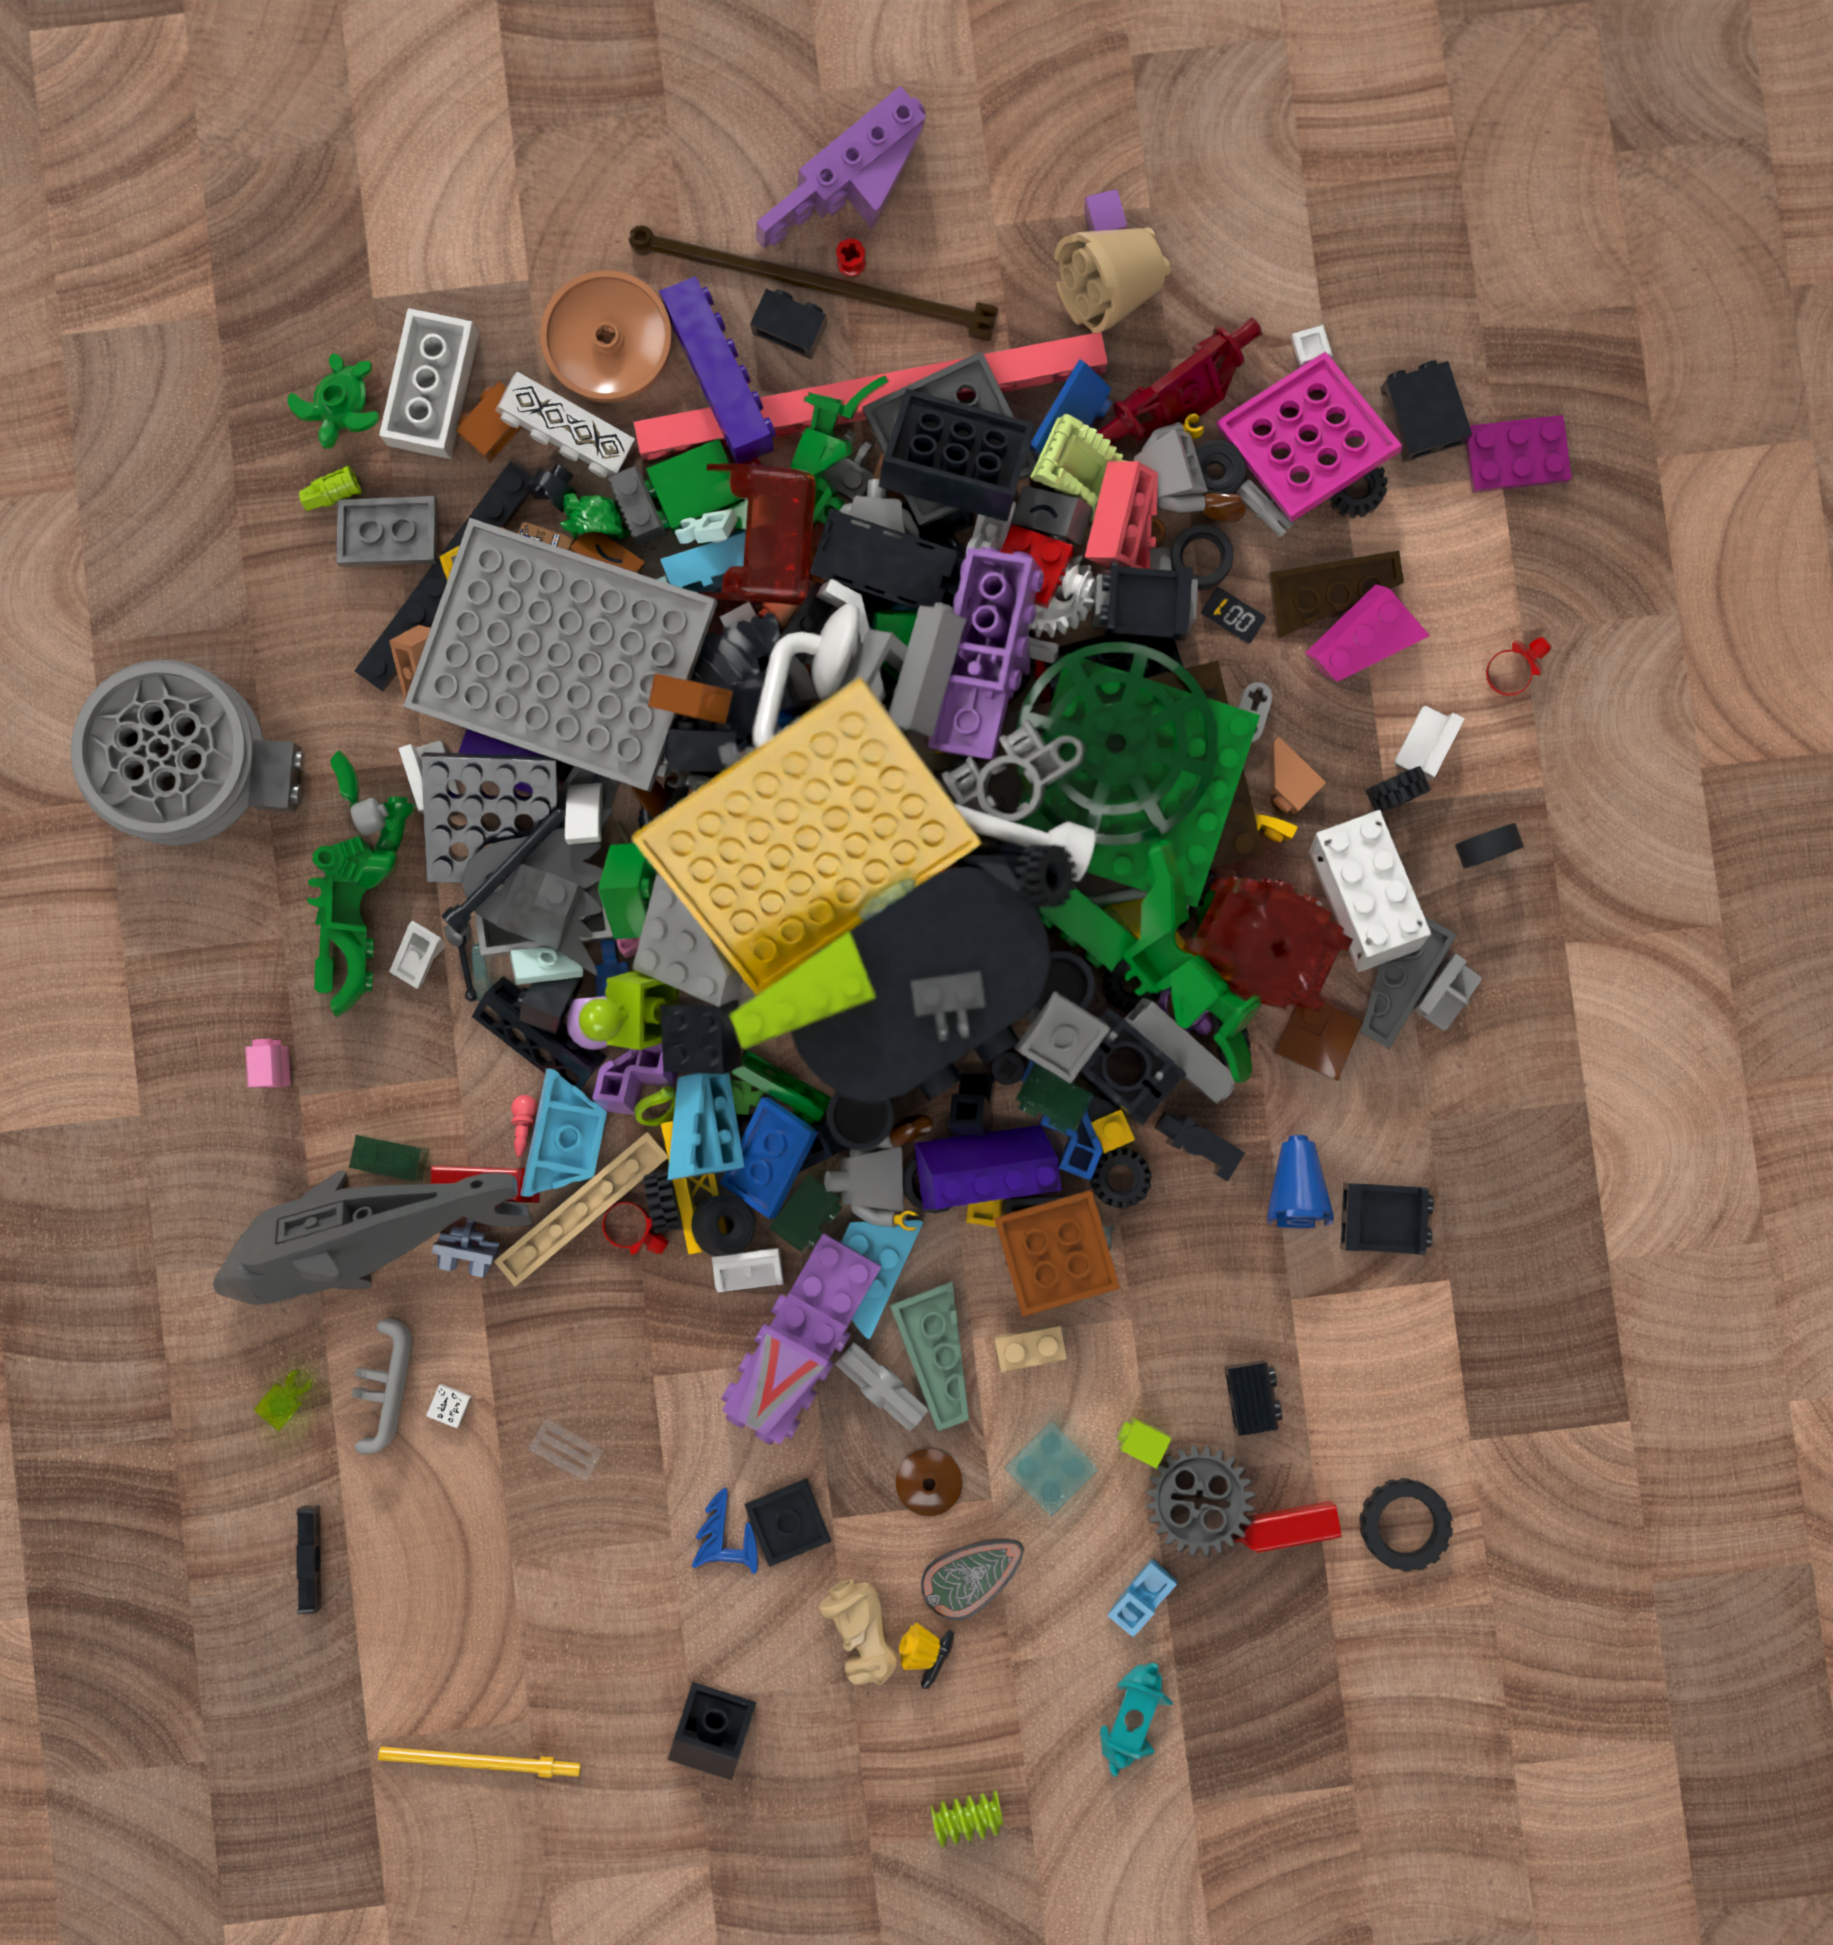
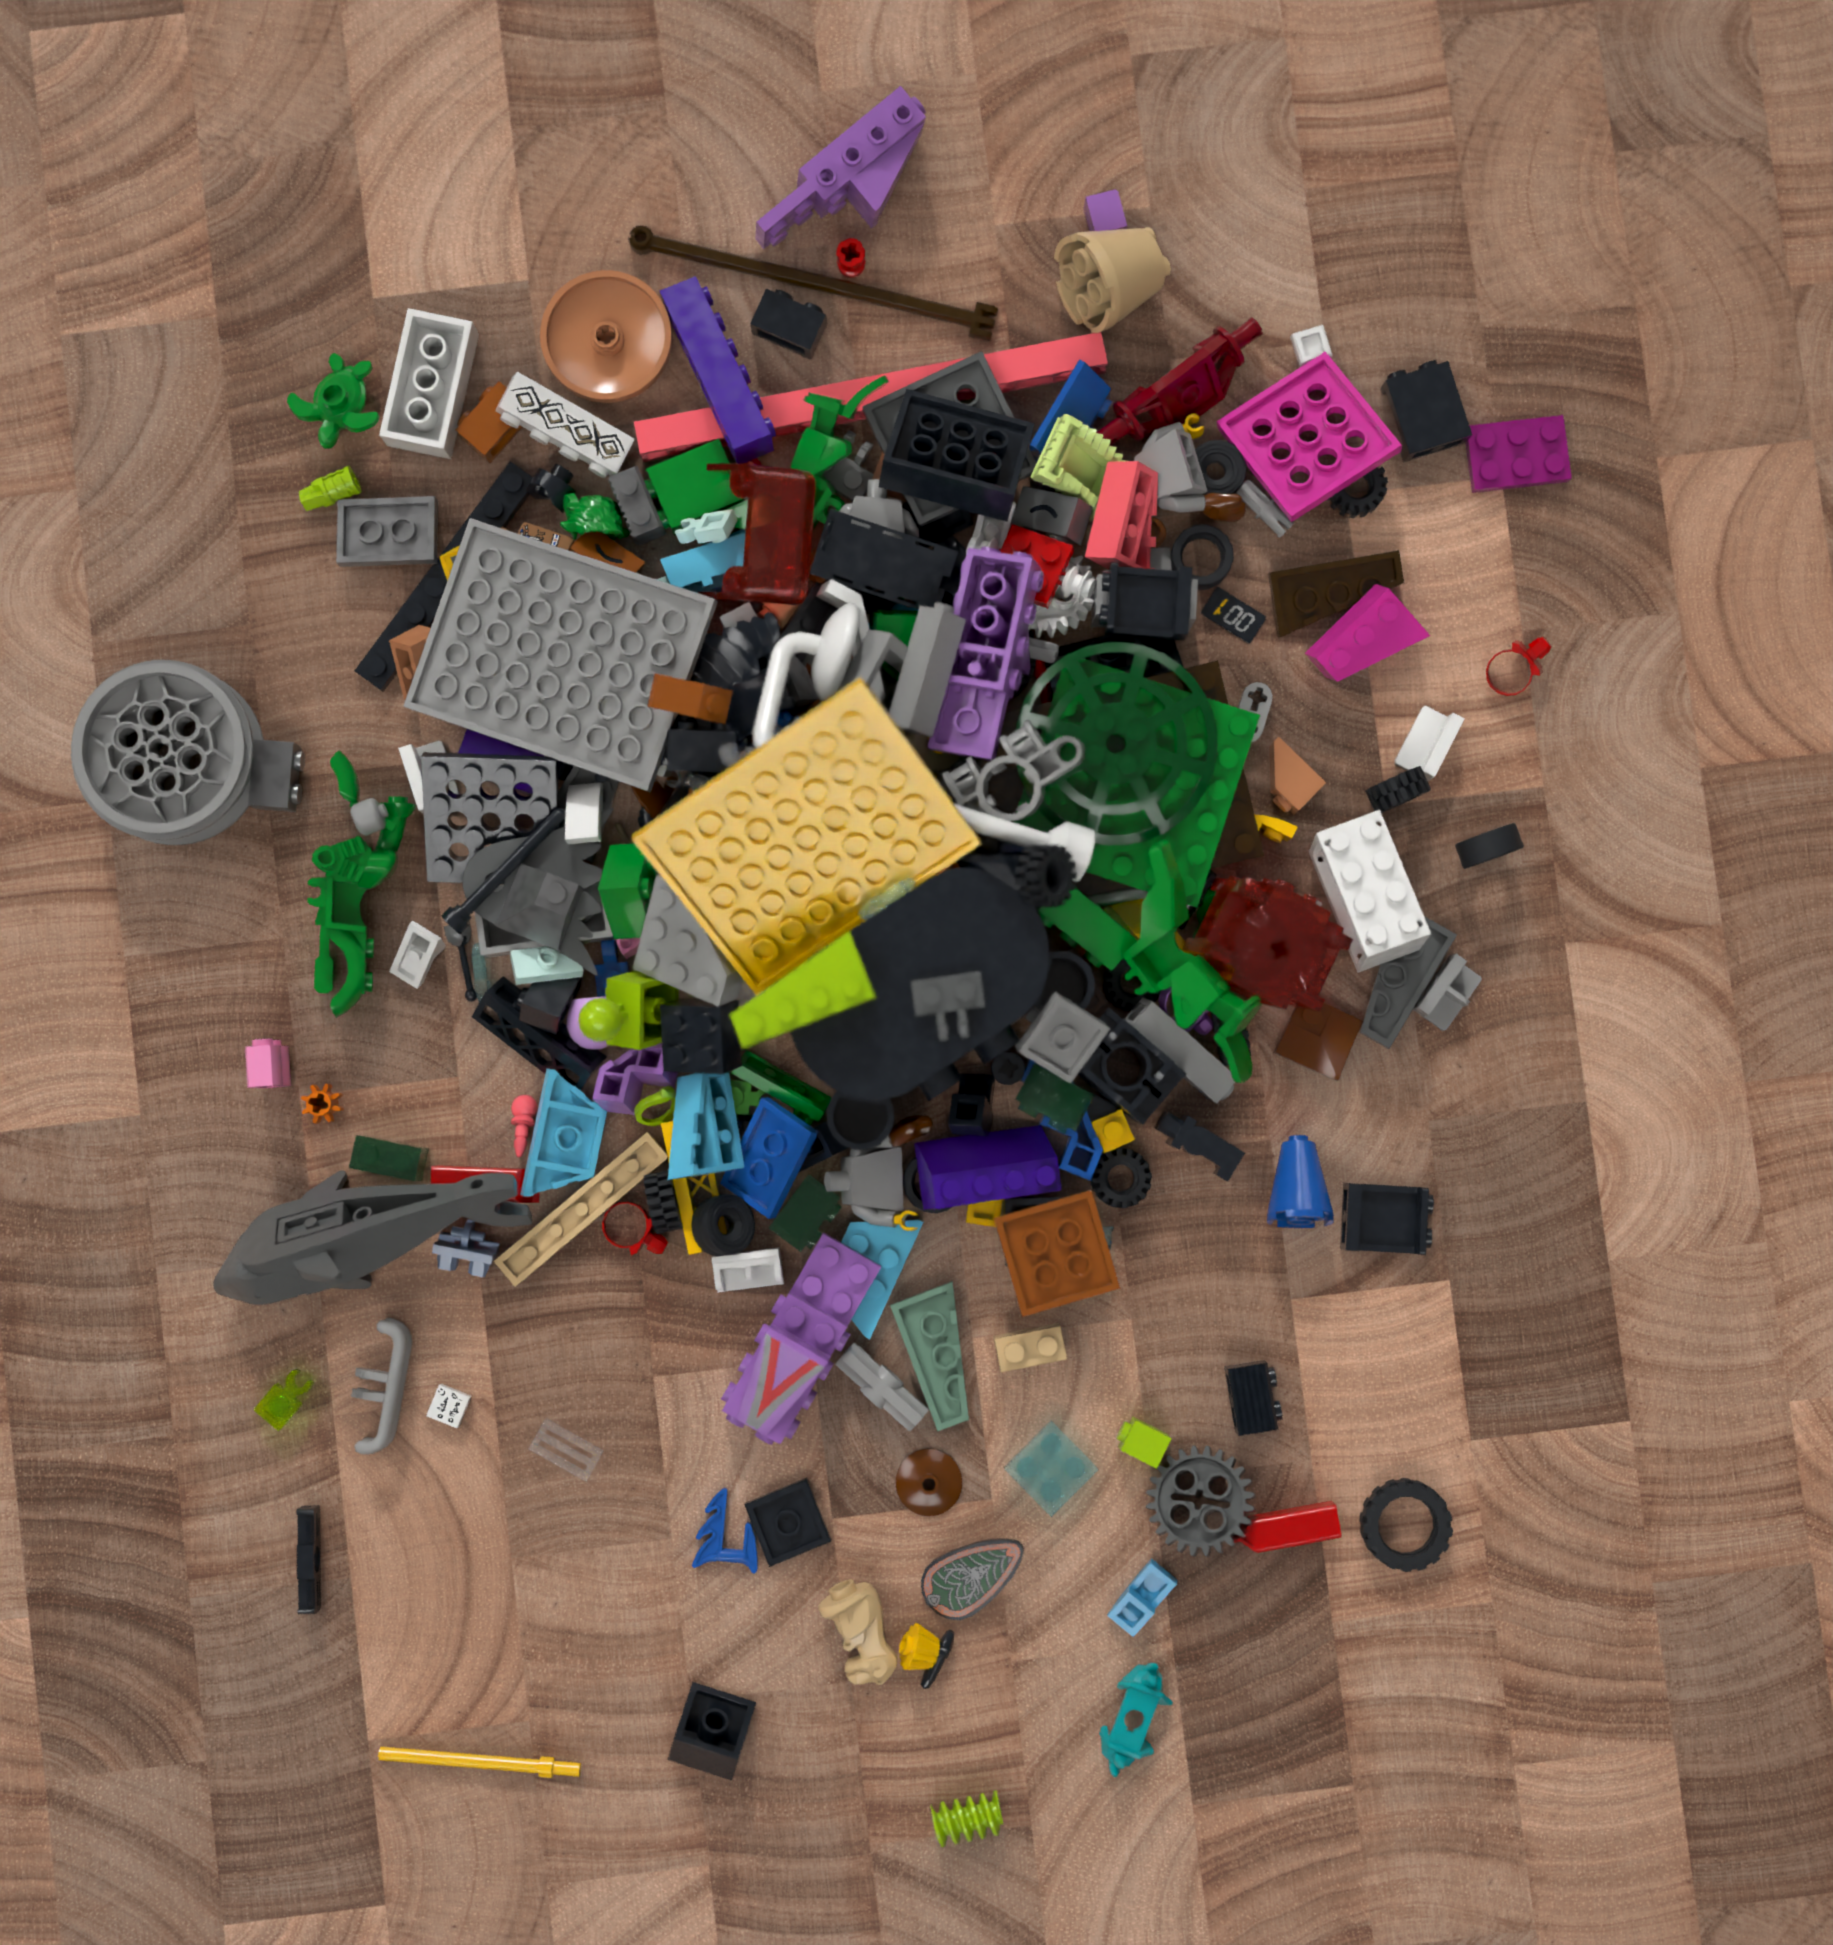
none -> orange gear [301,1083,344,1124]

